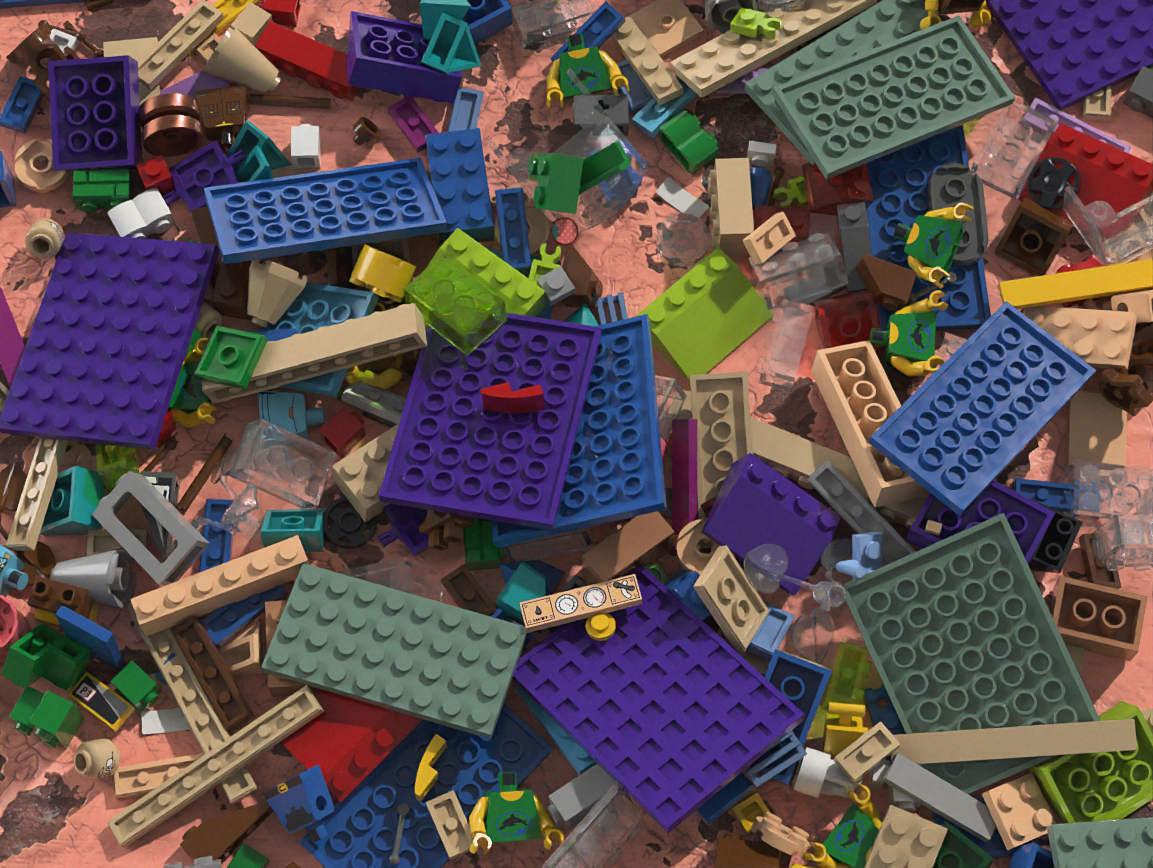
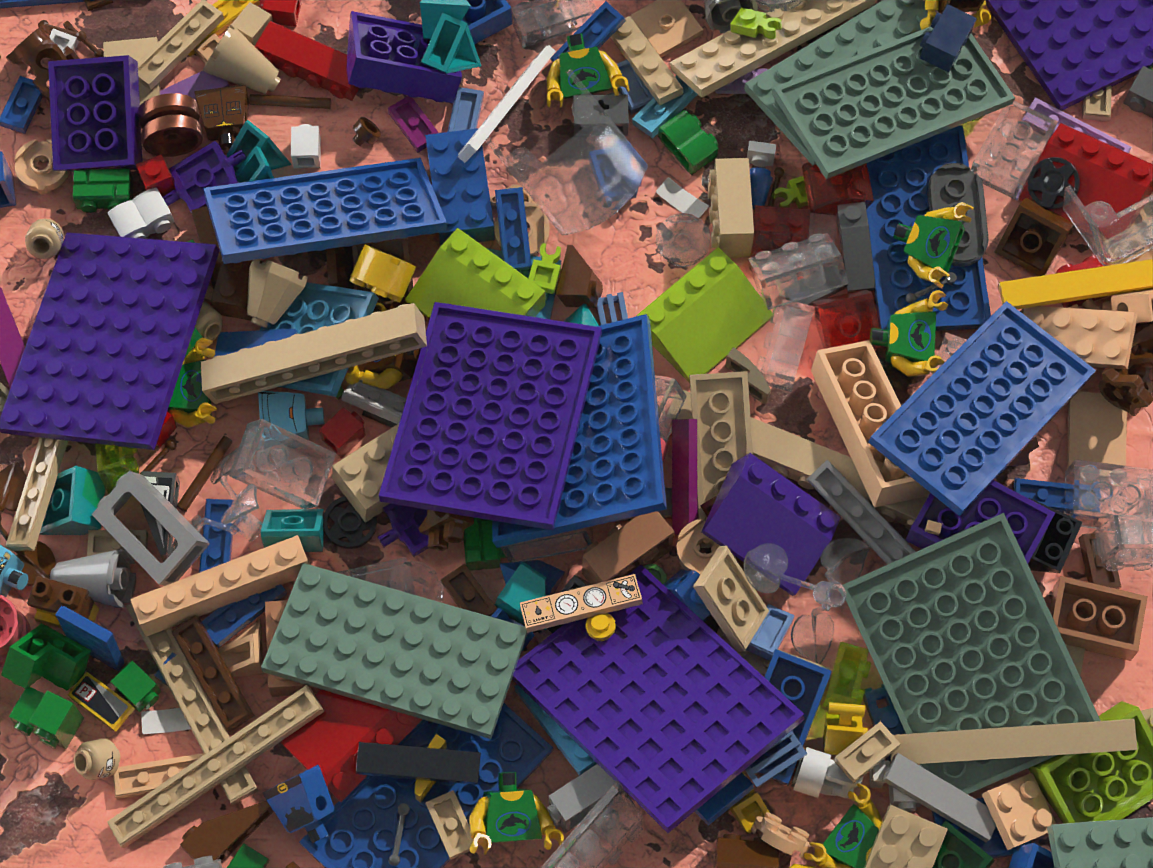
green tile [194,326,268,390] -> none
clear neon green brick [403,254,507,356] -> none
red slope [480,382,545,413] -> none
green brick [527,153,584,214] -> none
light grey plate [537,266,575,305] -> none
tile [549,217,578,246] -> none
green panel [579,140,632,195] -> none
light nougat plate [742,212,796,265] -> none
light blue plate [836,532,883,580] -> none
reddish brown slope [856,253,917,311] -> none
none -> black tile [356,742,481,785]
none -> white tile [458,45,556,163]
none -> dark tan slope [725,347,771,405]
none -> dark blue brick [920,4,977,72]

